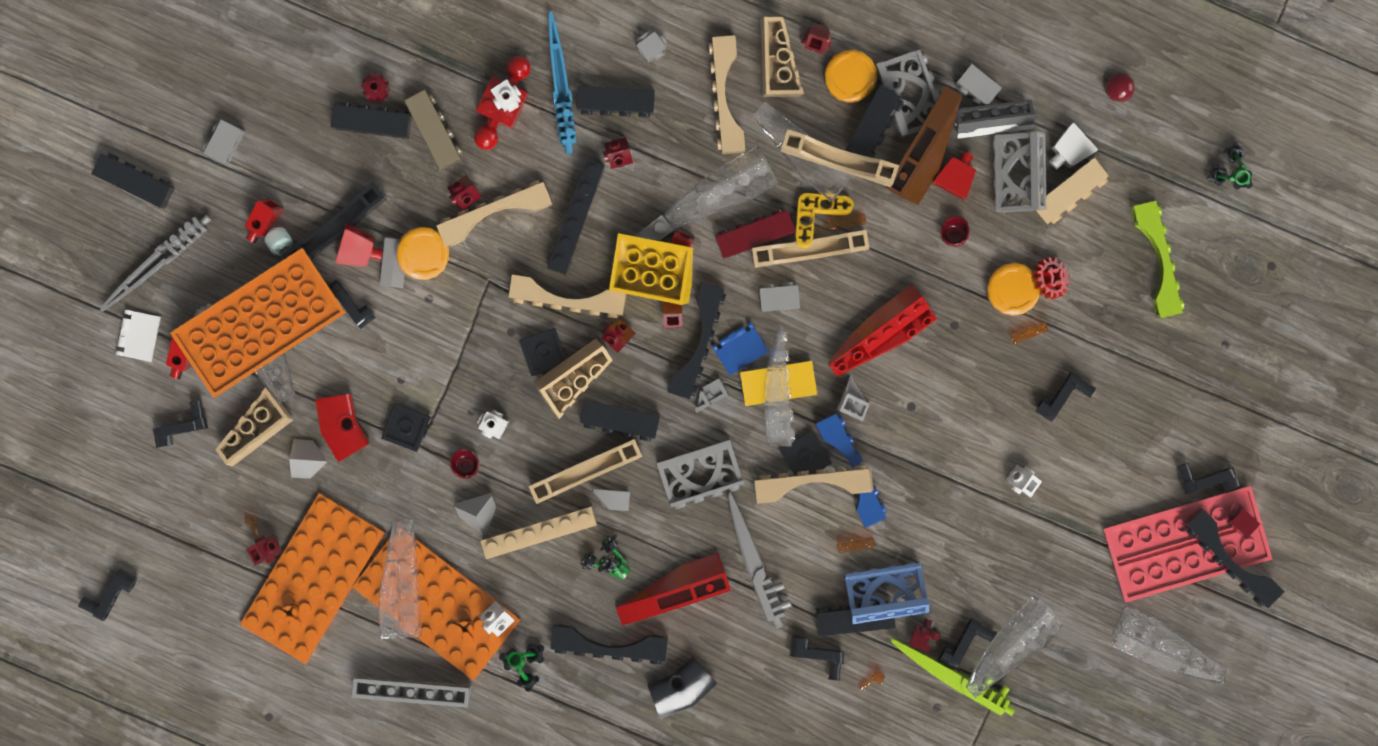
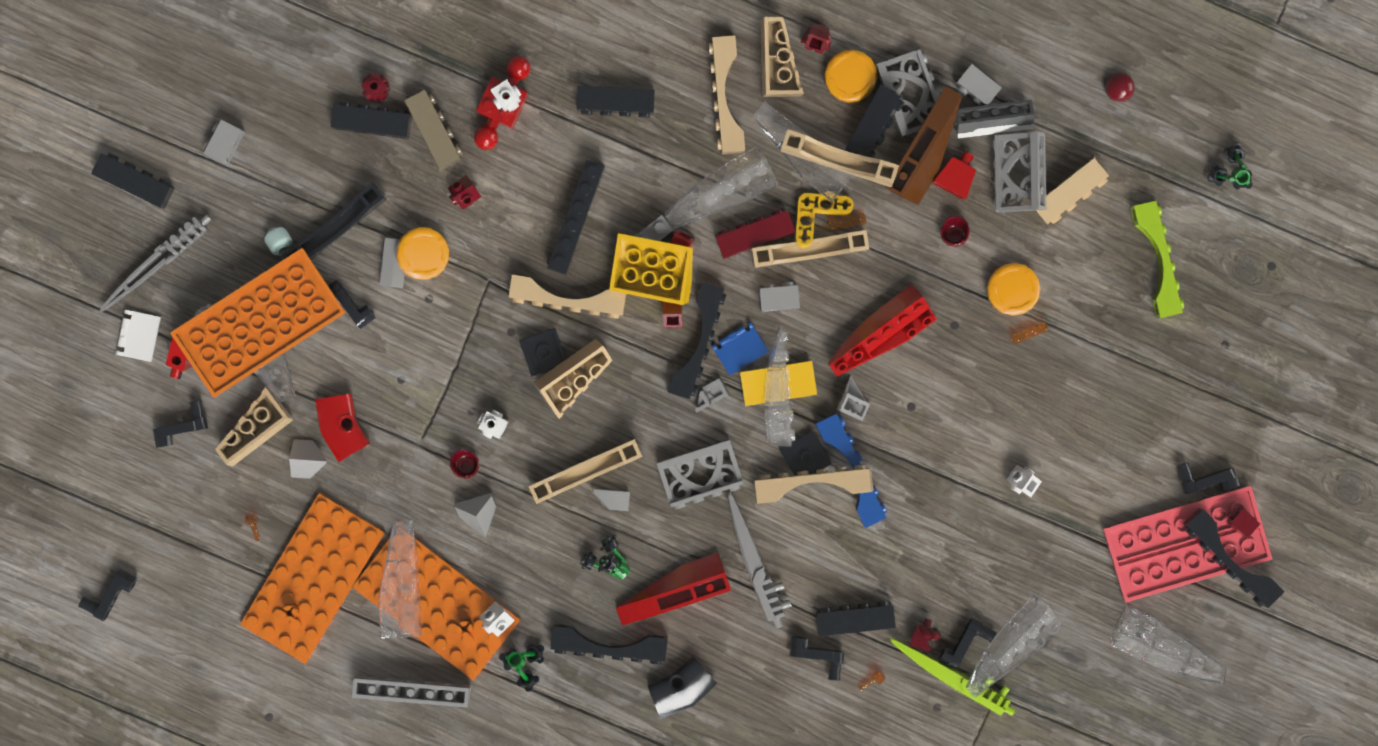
red torso [245,198,284,243] -> none
dark red brick [246,535,282,566] -> none
torso [335,224,383,267] -> none
black plate [381,403,431,452] -> none
tan arch [436,181,553,248] -> none
tan arch [480,506,598,559] -> none
dark azure piece [549,11,577,154] -> none
black brick [580,400,660,442] -> none
dark red brick [601,318,636,353] -> none
dark red brick [602,137,633,169] -> none
light grey brick [636,30,667,63] -> none
clear orange axle [837,537,875,553] -> none
medium blue fence [845,562,929,624] -> none
red gear [1032,257,1070,299] -> none
black beam [1035,371,1096,422] -> none
white torso [1049,123,1098,170] -> none

